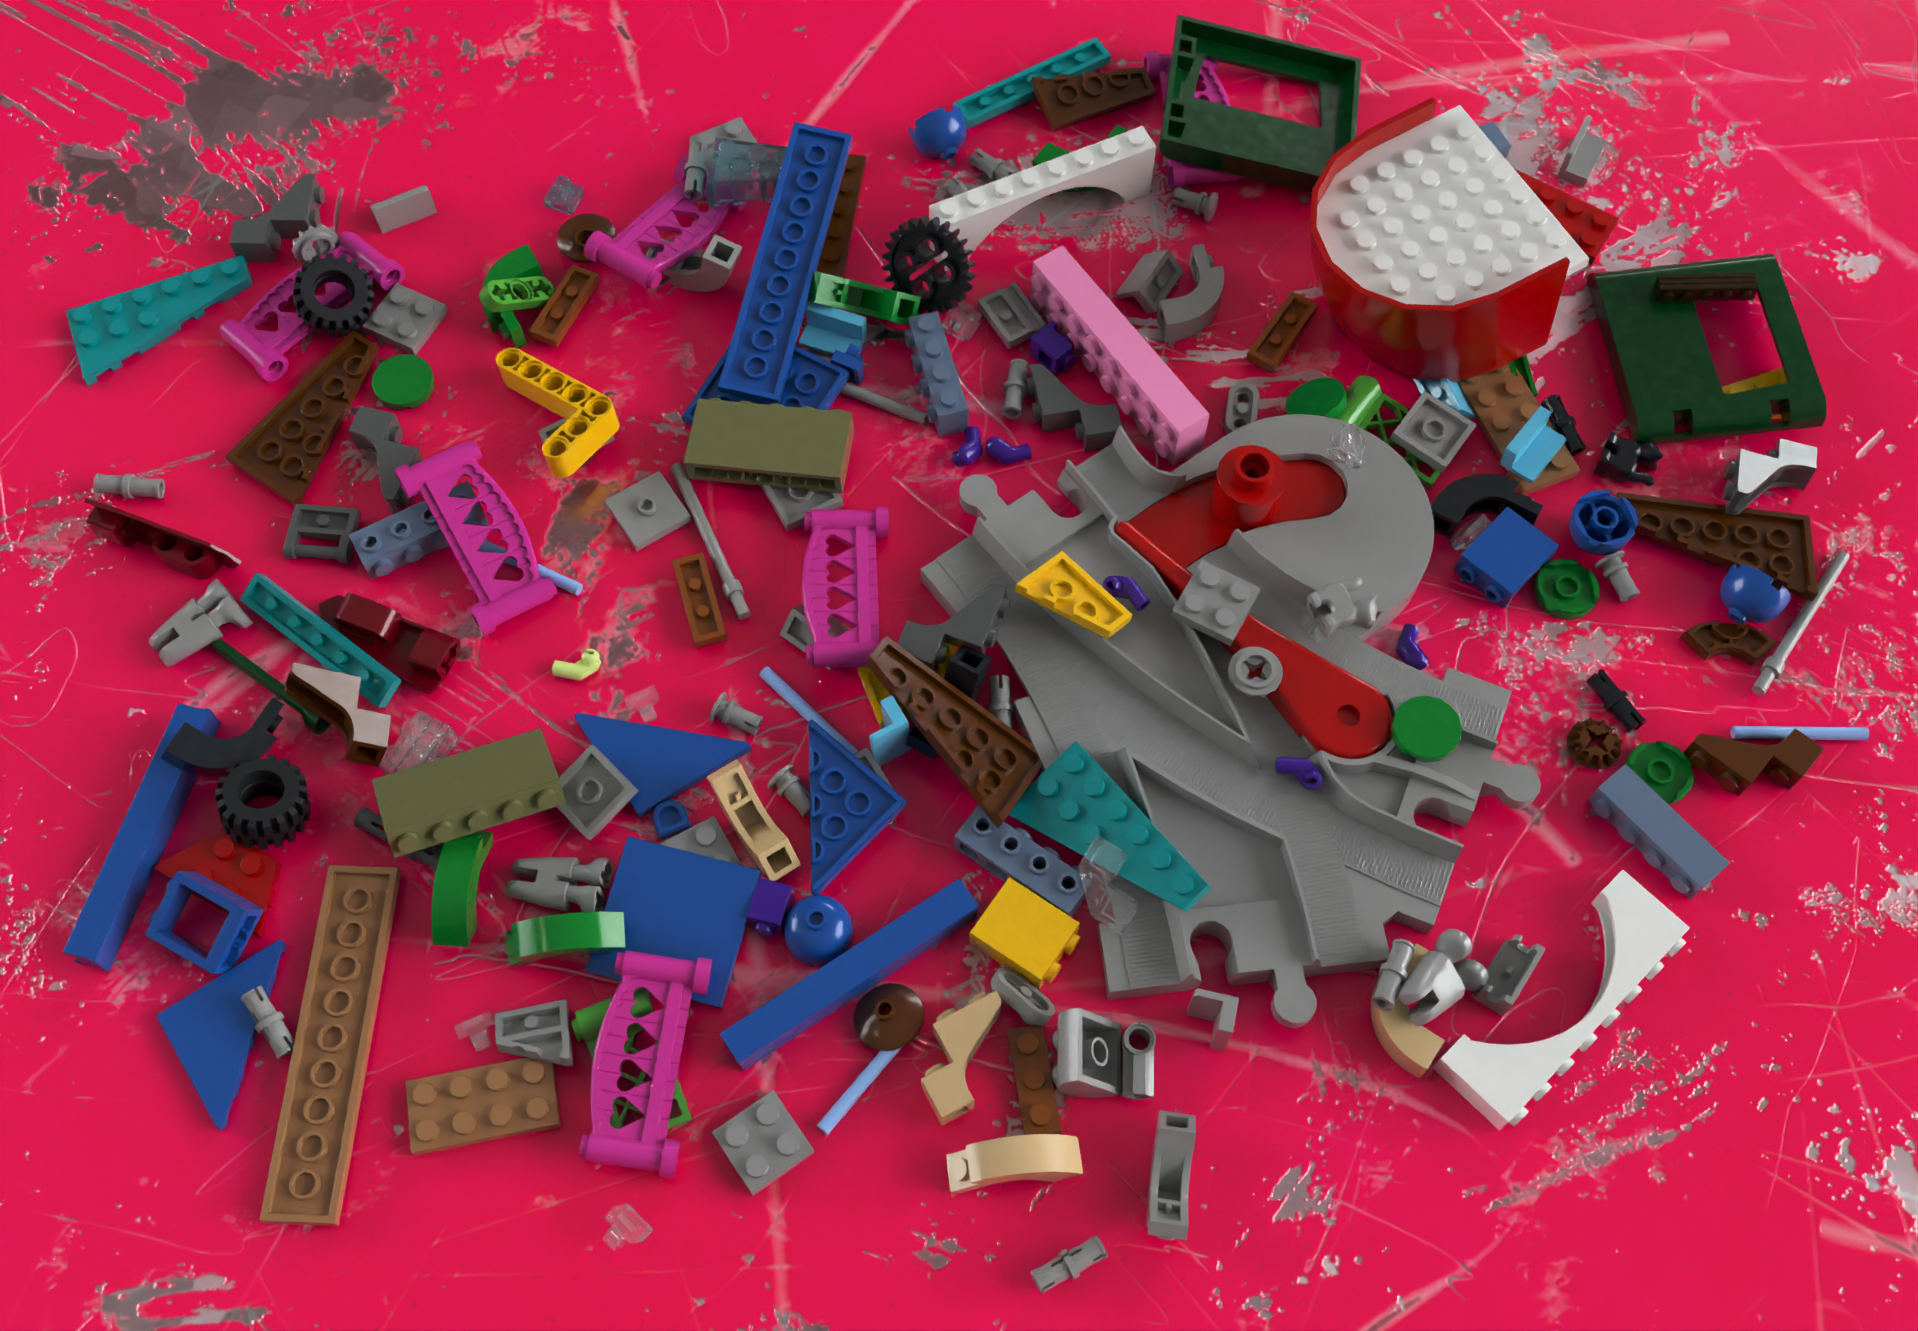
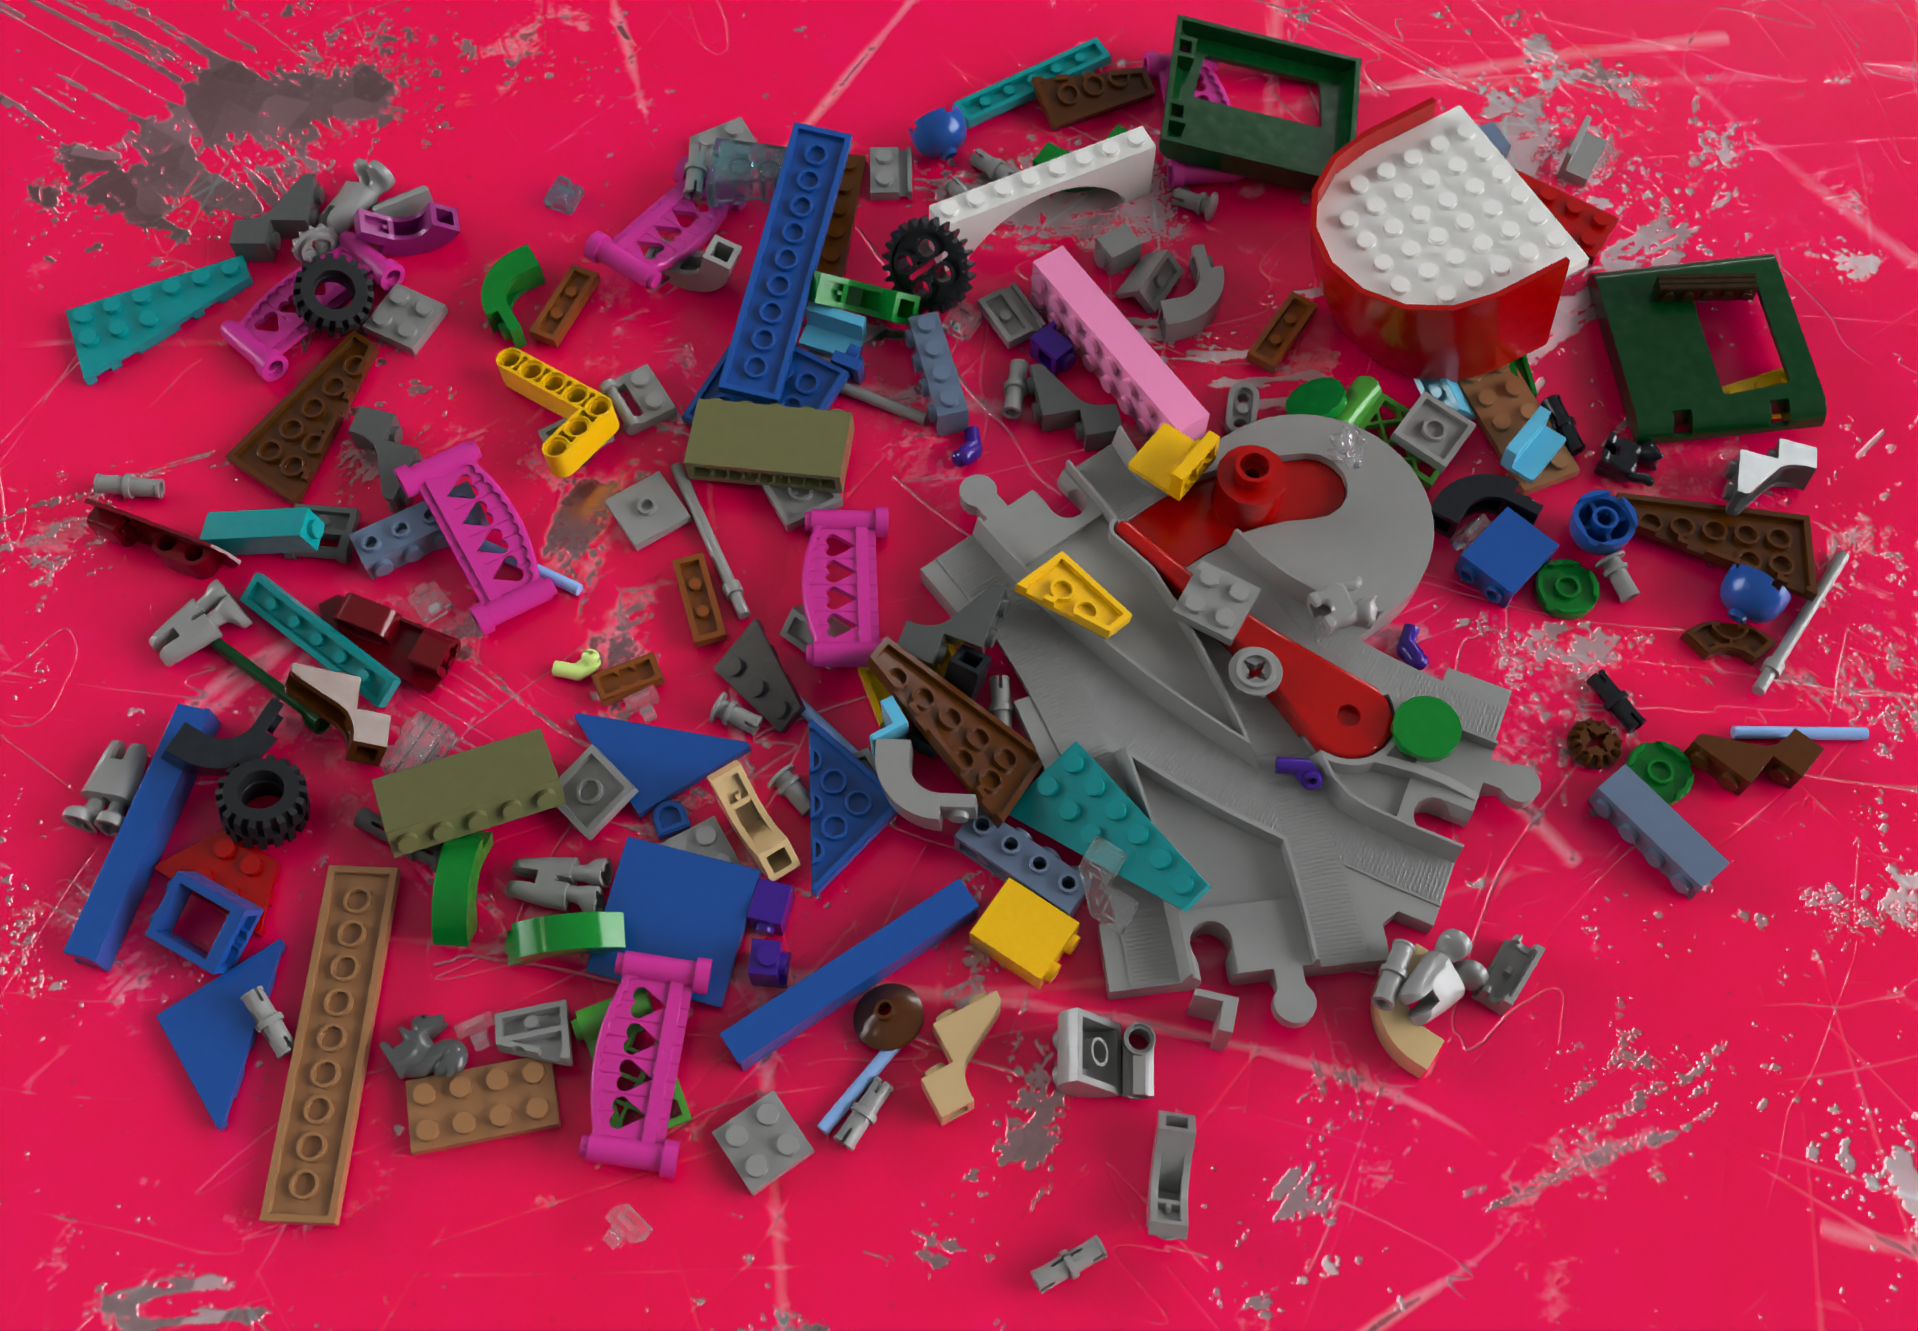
green tile [372,354,435,410] -> none
bright green beam [479,276,555,312] -> none
reddish brown dish [557,214,616,263] -> none
blue cylinder [783,894,854,967] -> none
tan arch [946,1134,1083,1193] -> none
dark purple arm [986,436,1032,465] -> none
light grey plate [990,967,1055,1026] -> none
dark orange plate [1007,1025,1062,1135] -> none
dark purple arm [1102,575,1150,611] -> none
white arch [1432,869,1690,1130] -> none
none -> light grey piece [61,740,147,837]
none -> teal brick [200,507,325,555]
none -> light grey piece [318,158,395,234]
none -> magenta arch [354,201,460,256]
none -> dark grey animal [379,1014,468,1080]
none -> clear tile [407,580,454,626]
none -> dark orange plate [591,652,666,707]
none -> light grey plate [599,363,677,435]
none -> black wing [713,619,806,734]
none -> dark purple brick [748,939,791,988]
none -> light grey pin [834,1076,894,1151]
none -> light grey plate [870,147,912,200]
none -> light grey arch [875,739,978,831]
none -> light grey brick [1093,223,1142,276]
none -> yellow bracket [1128,423,1220,501]

